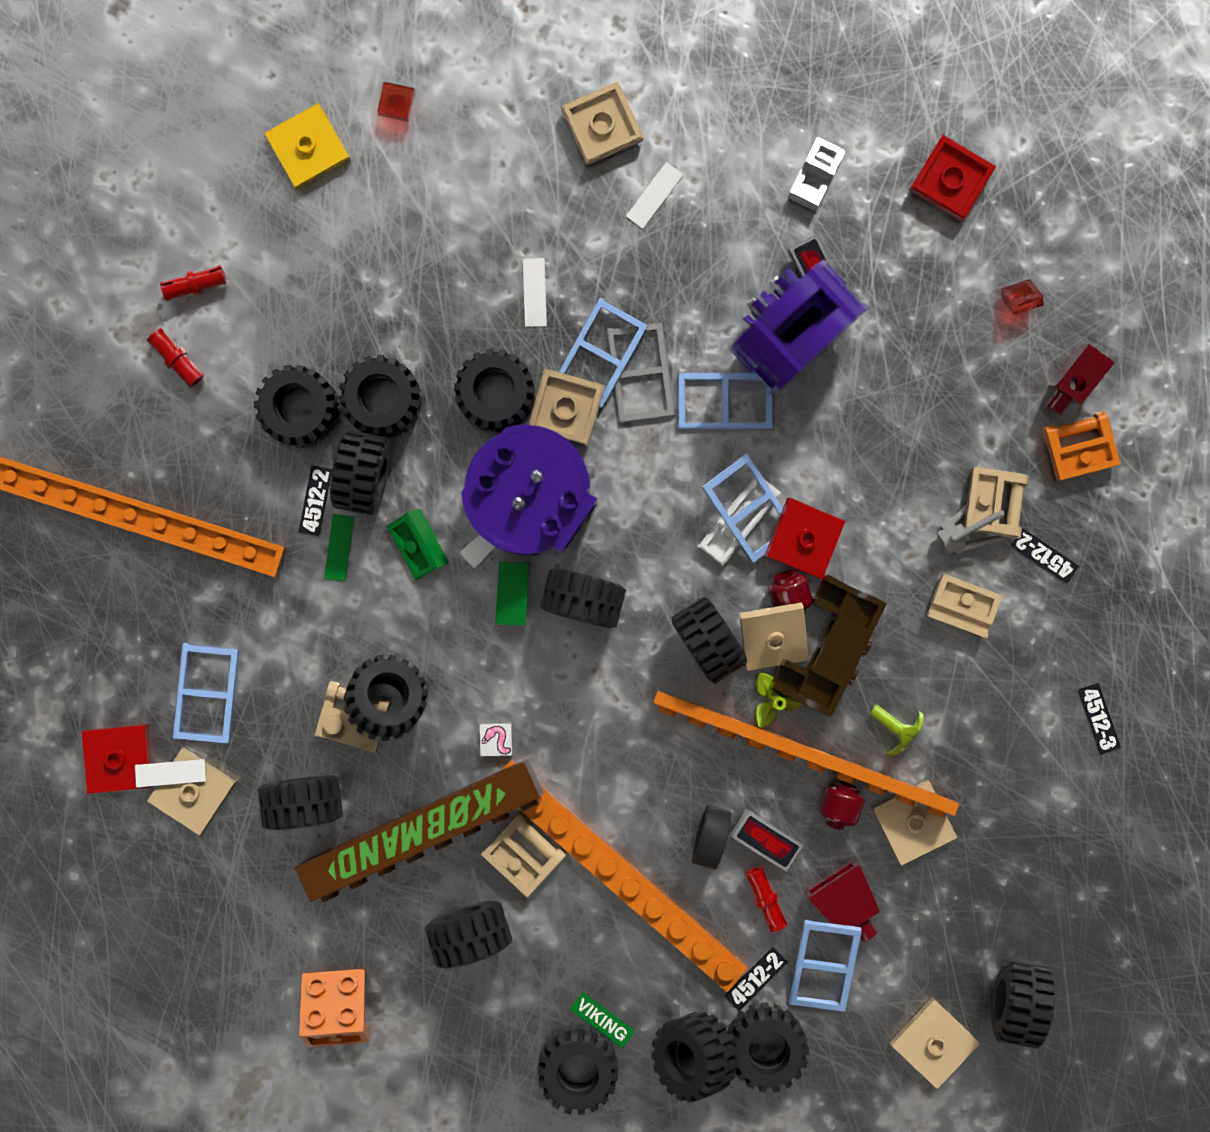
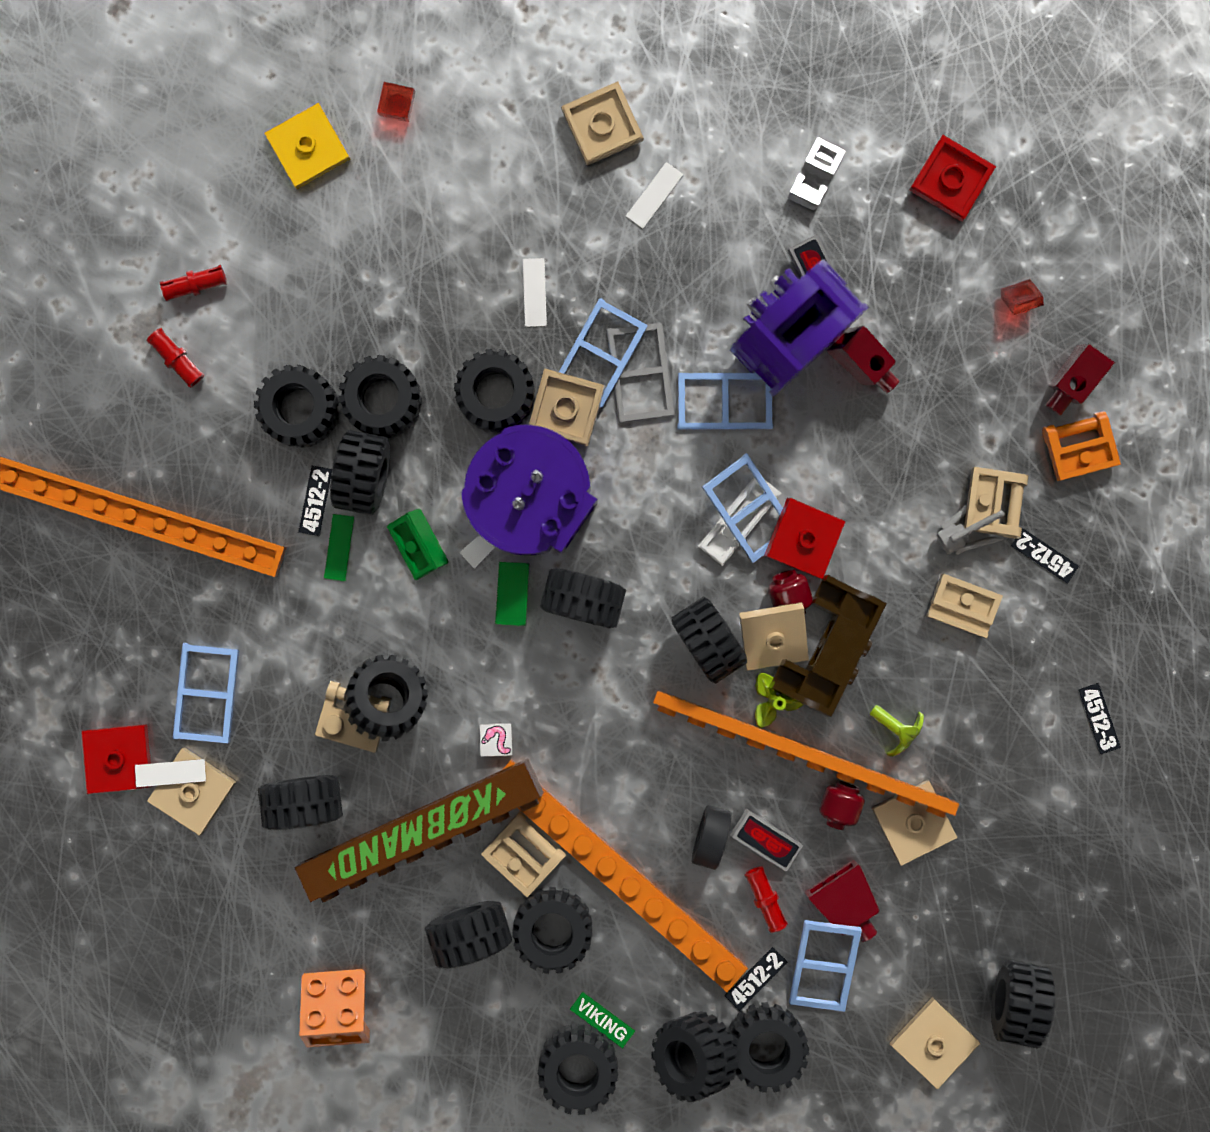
none -> black tyre [512,887,592,974]
none -> dark red torso [827,325,900,394]

